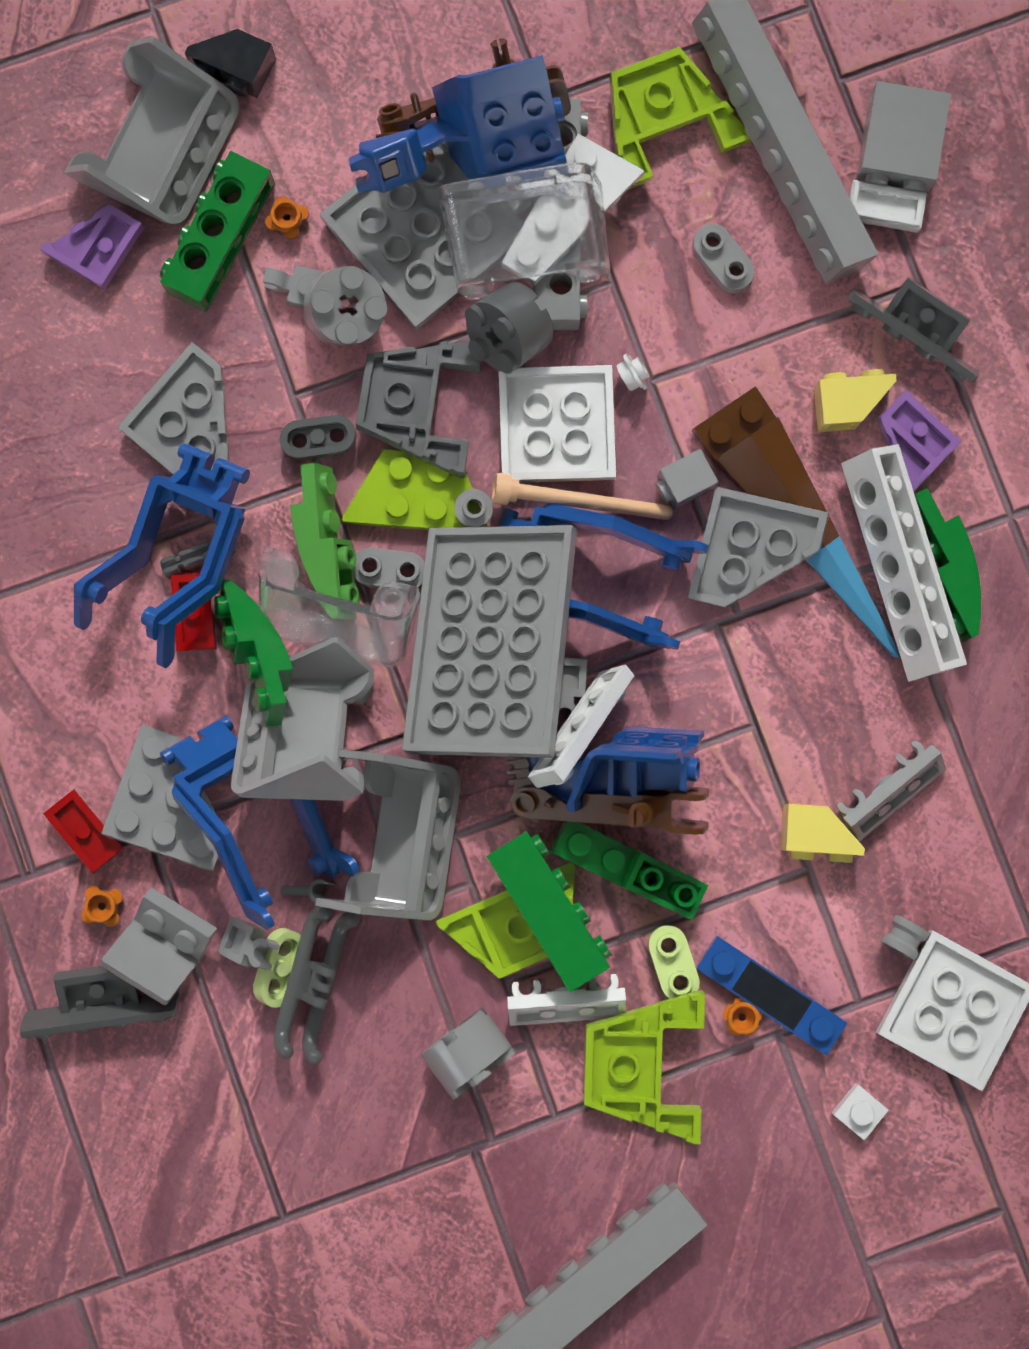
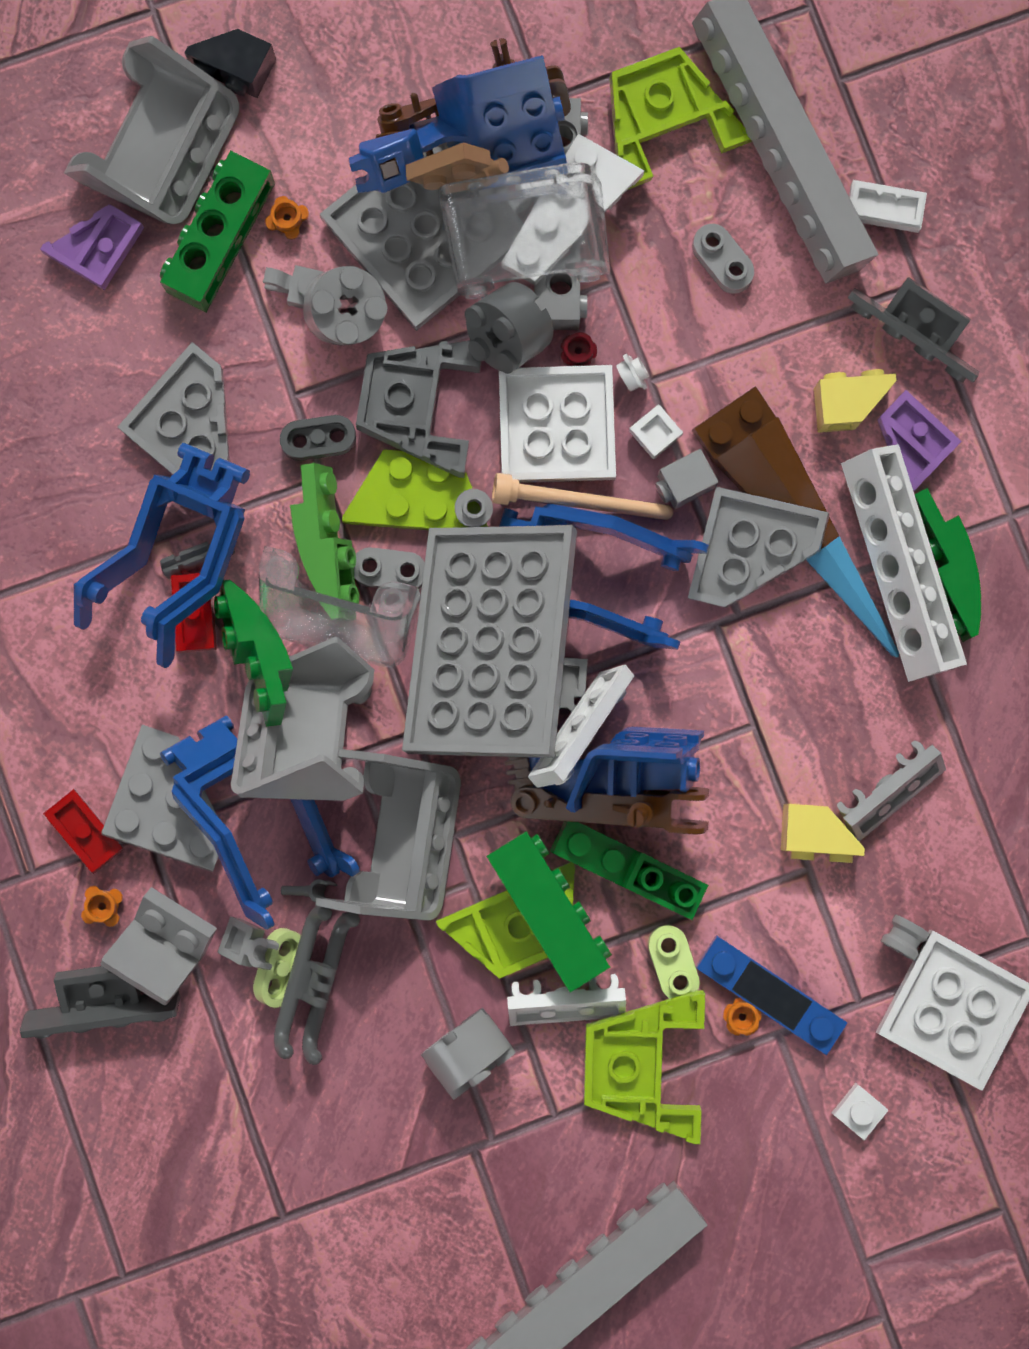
light grey brick [856,81,951,193] -> none
none -> medium nougat plate [405,142,509,195]
none -> dark red plate [561,332,597,366]
none -> white plate [629,404,683,460]

